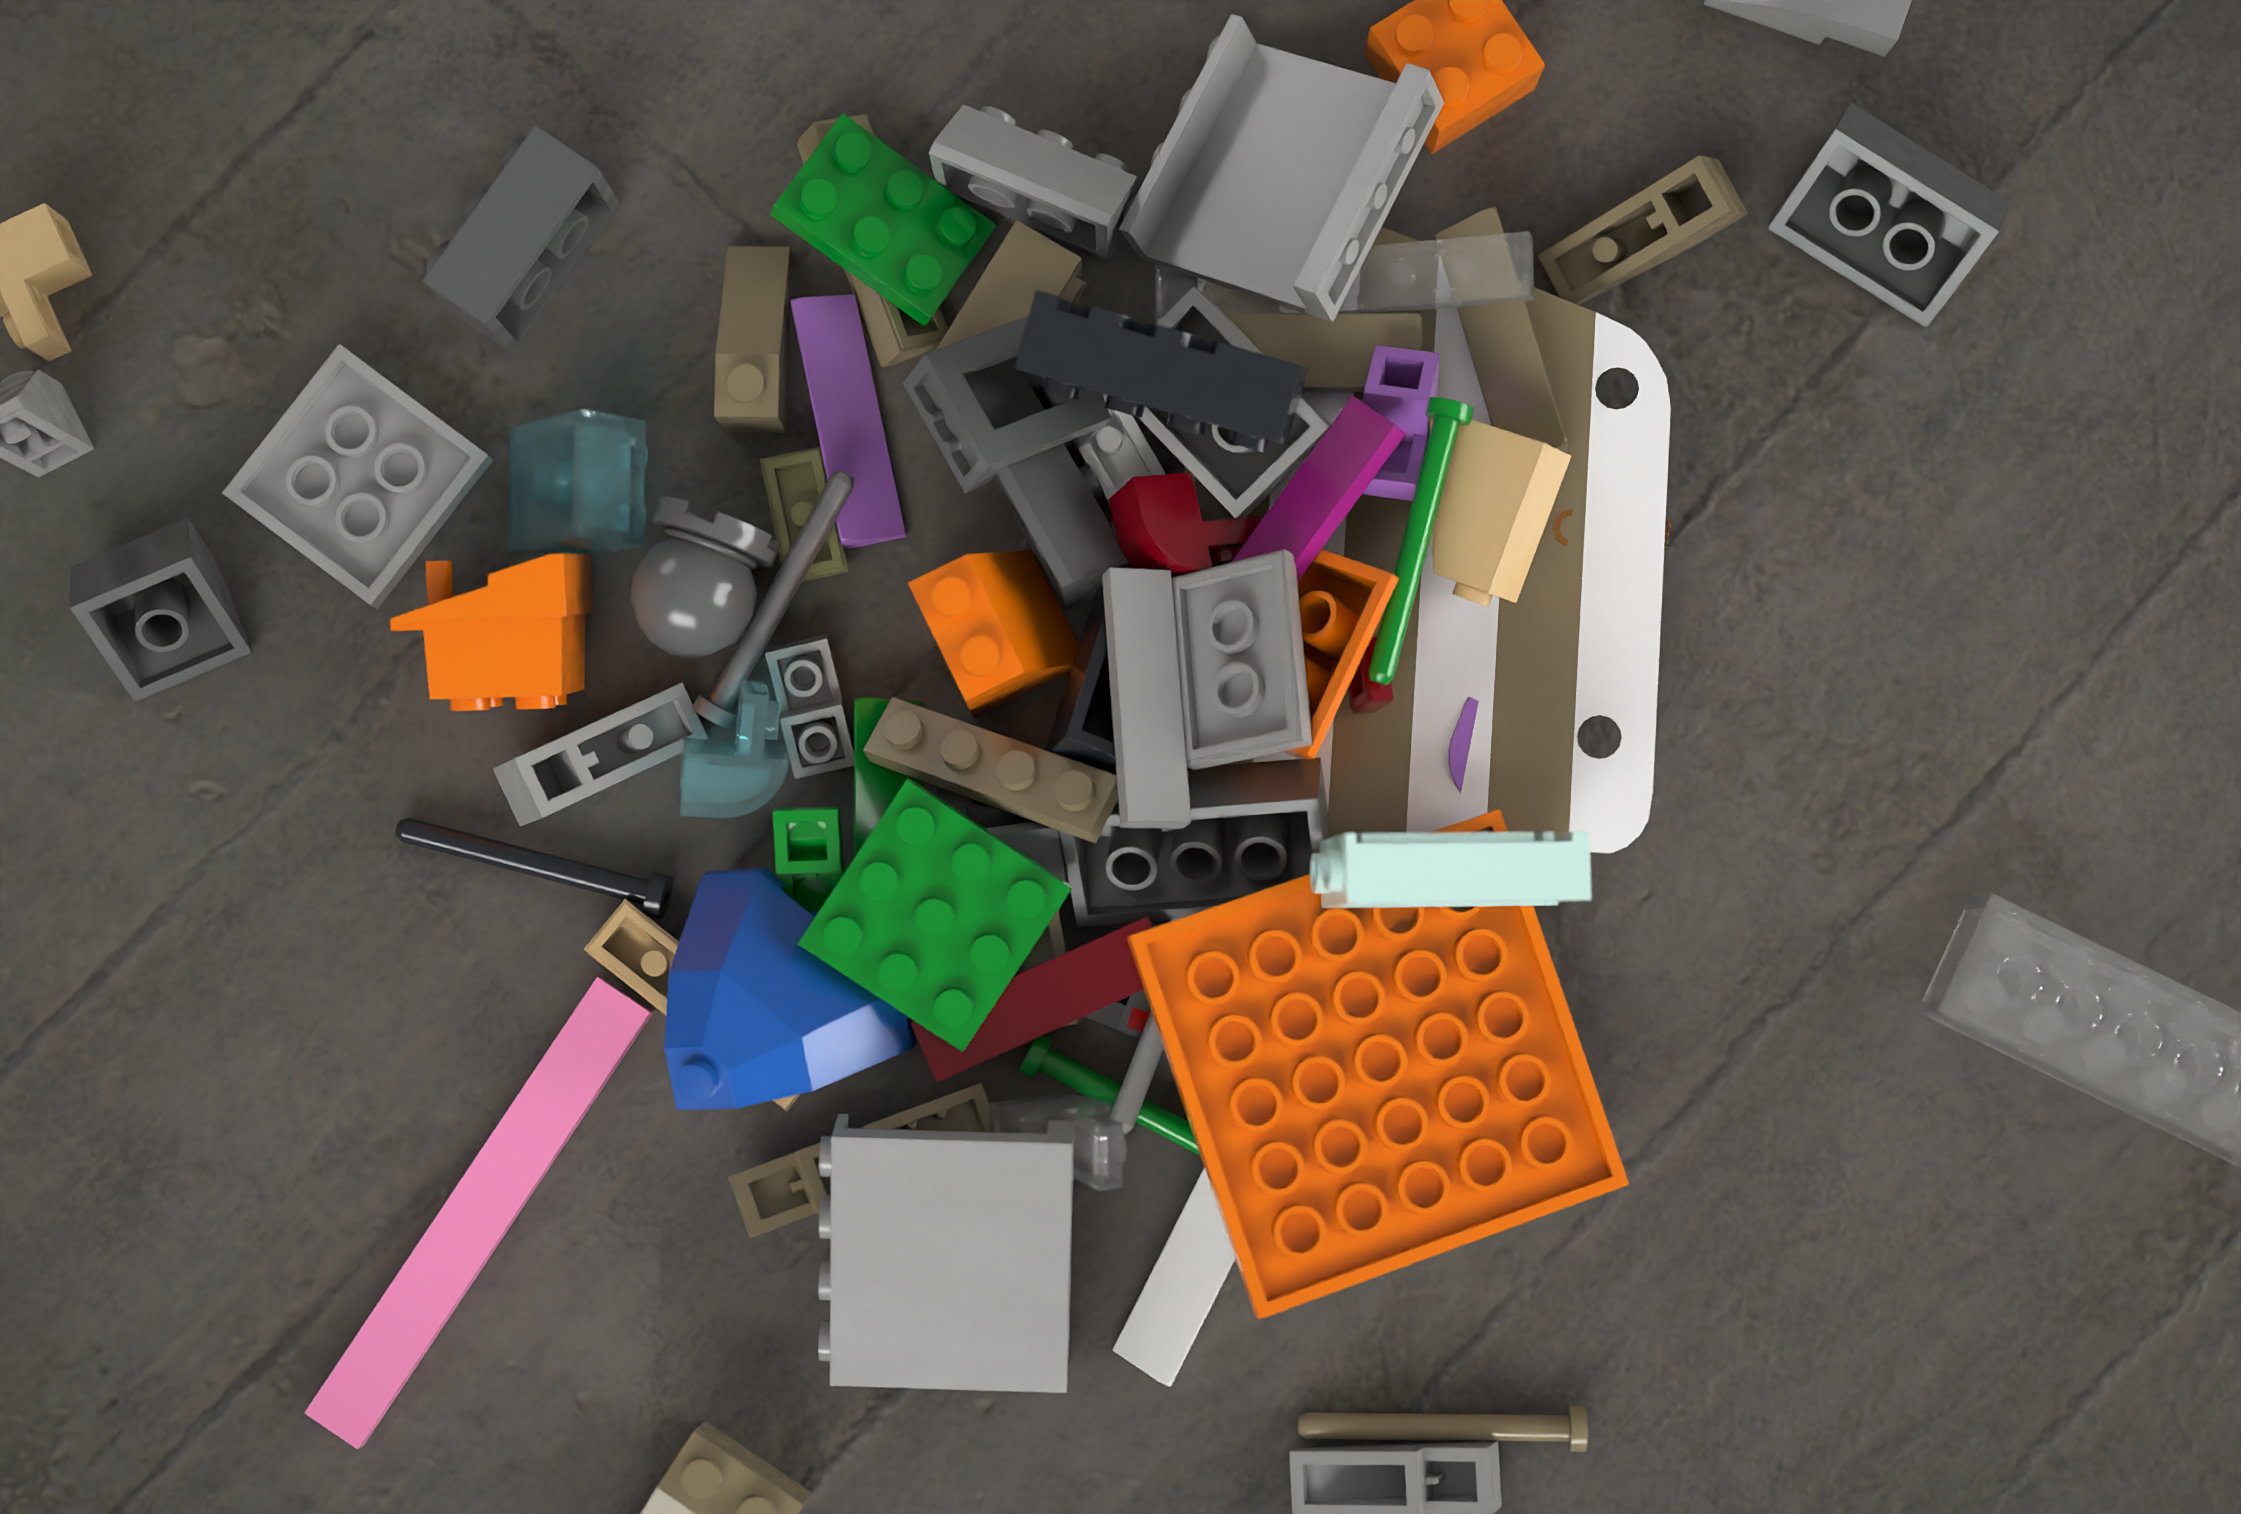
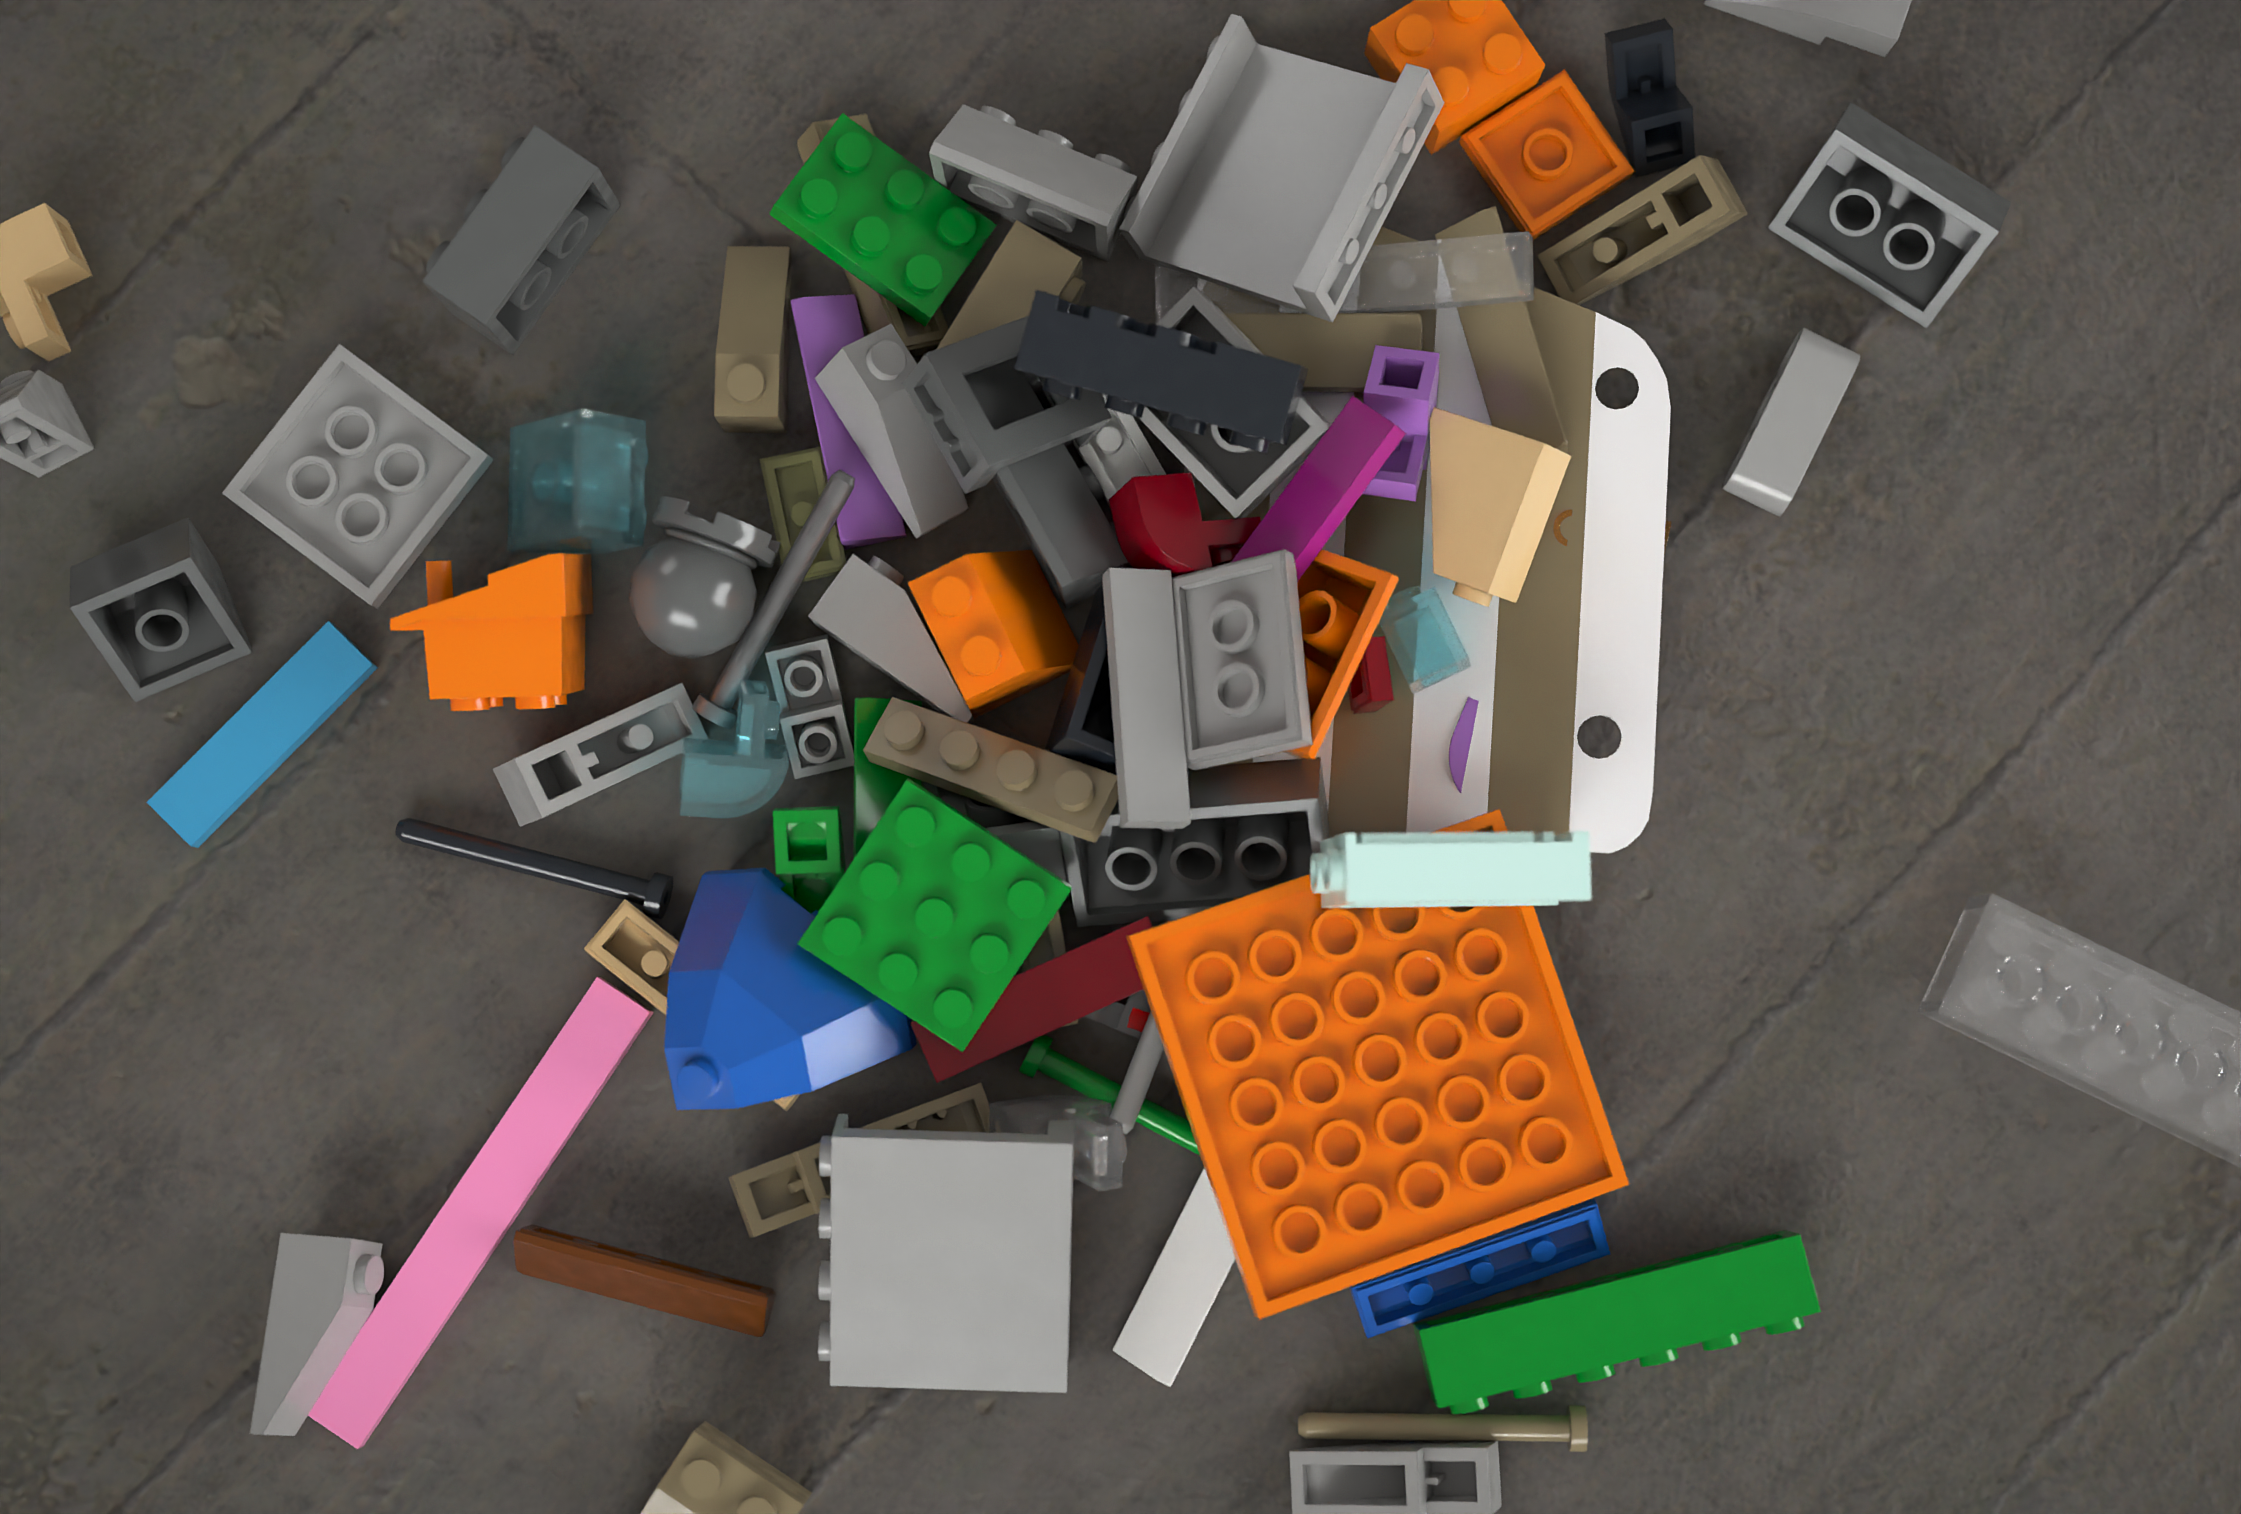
green bar [1368,397,1474,685] -> none
none -> dark azure tile [147,621,378,848]
none -> light grey slope [250,1233,384,1436]
none -> reddish brown slope [513,1224,777,1337]
none -> light grey slope [808,554,976,725]
none -> light grey slope [815,324,968,539]
none -> blue slope [1349,1198,1610,1339]
none -> clear light blue brick [1379,586,1471,694]
none -> green brick [1413,1230,1821,1415]
none -> orange tile [1459,69,1634,243]
none -> black slope [1605,18,1695,177]
none -> light grey beam [1722,327,1860,517]

